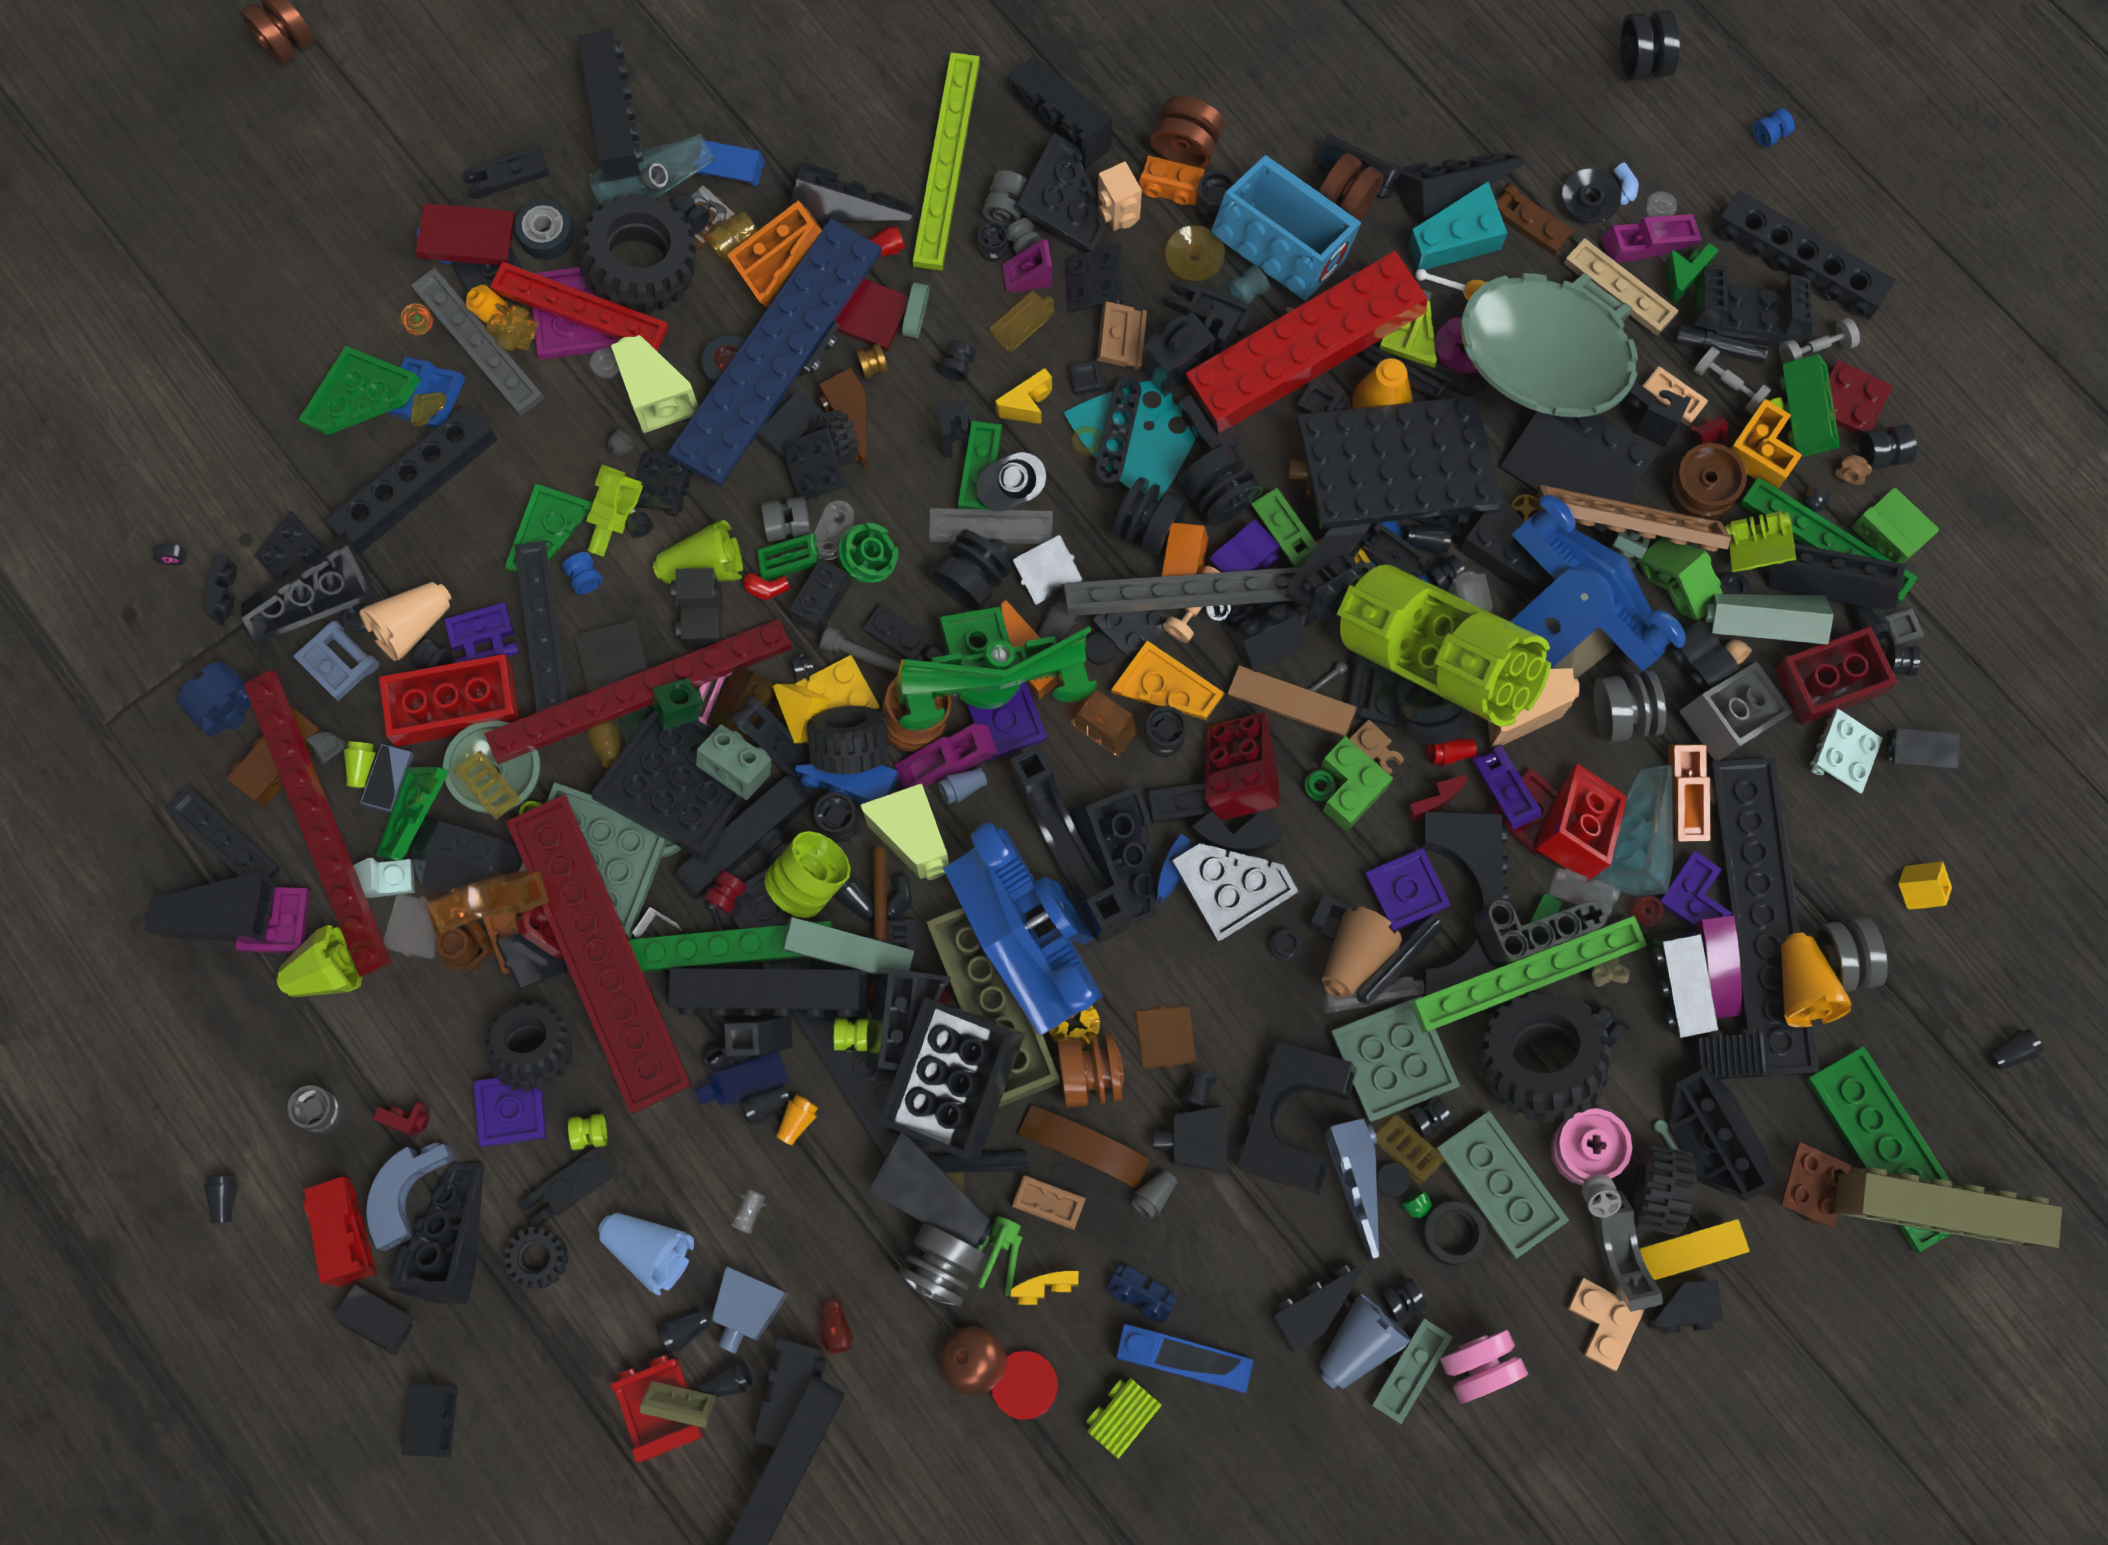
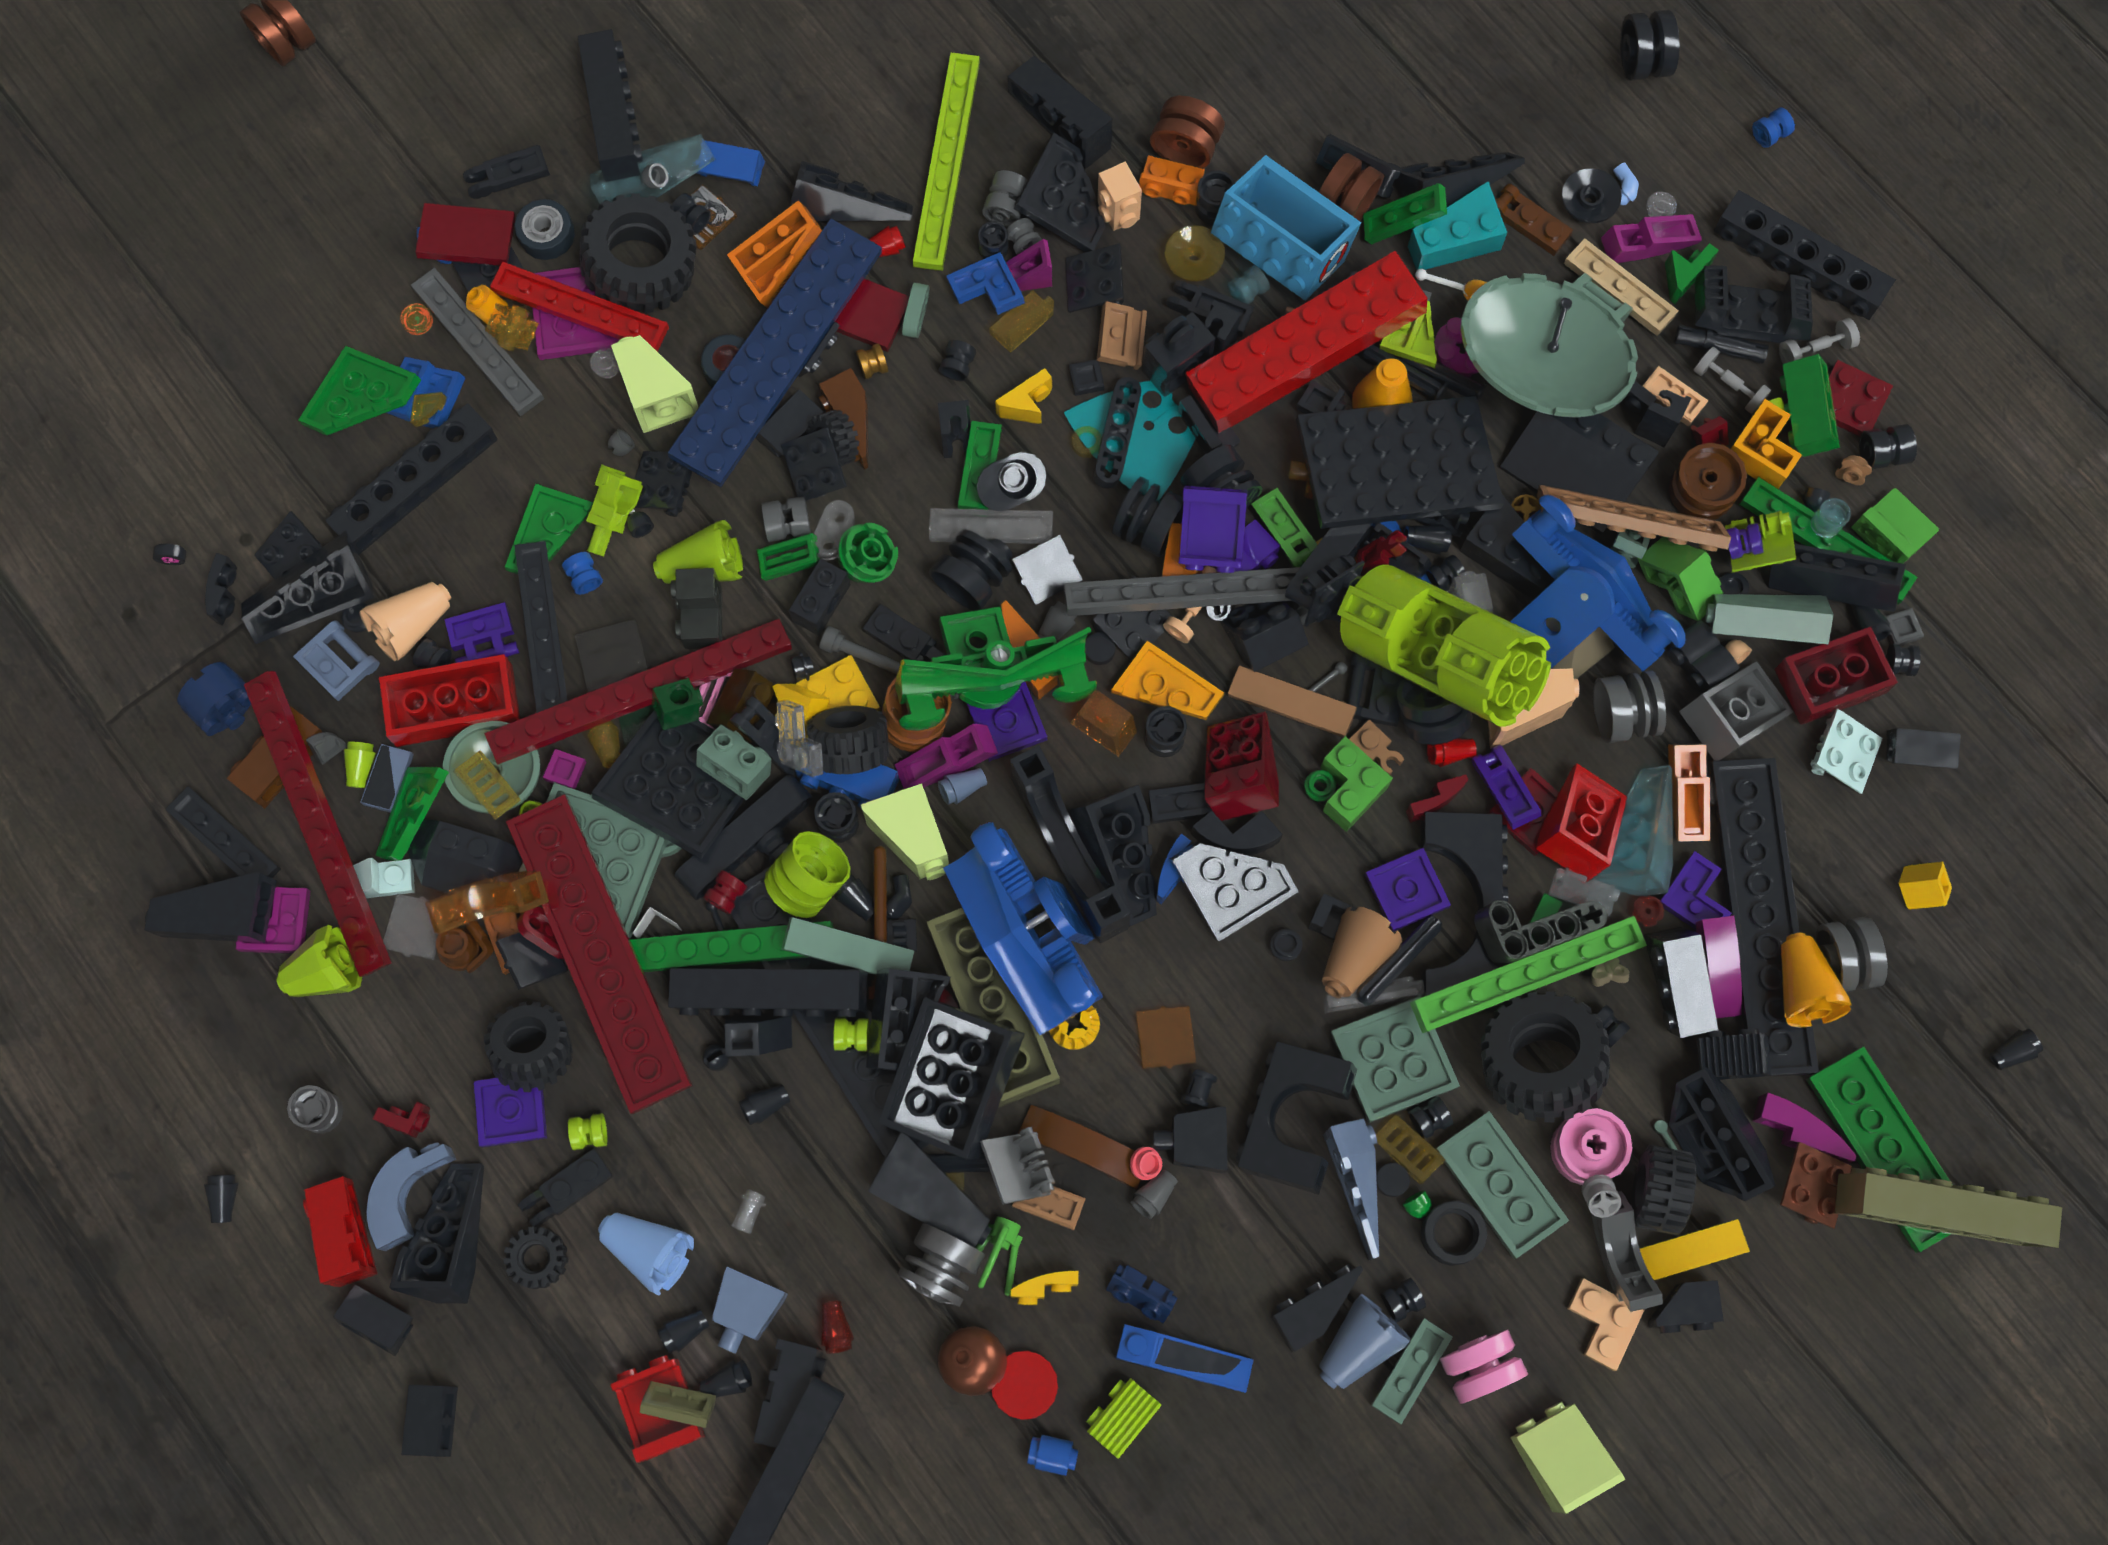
clear blue hinge [695,1051,790,1106] -> none
clear yellow wheel [706,210,757,265] -> none
red arm [743,573,791,600] -> none
light orange cone [776,1094,819,1146] -> none
dark orange wheel [1057,1032,1124,1109] -> none
none -> magenta tile [543,749,587,789]
none -> clear plate [775,700,823,777]
none -> blue plate [946,252,1025,315]
none -> dark grey hinge [980,1127,1055,1205]
none -> blue brick [1027,1435,1079,1476]
none -> coral plate [1130,1147,1162,1180]
none -> dark purple panel [1179,486,1248,573]
none -> dark red plate [1357,530,1407,577]
none -> green plate [1363,183,1447,244]
none -> yellowish green slope [1510,1401,1625,1514]
none -> black hinge [1547,298,1572,353]
none -> dark purple wheel [1726,523,1764,560]
none -> magenta slope [1753,1092,1856,1164]
none -> clear light blue wheel [1811,498,1851,538]

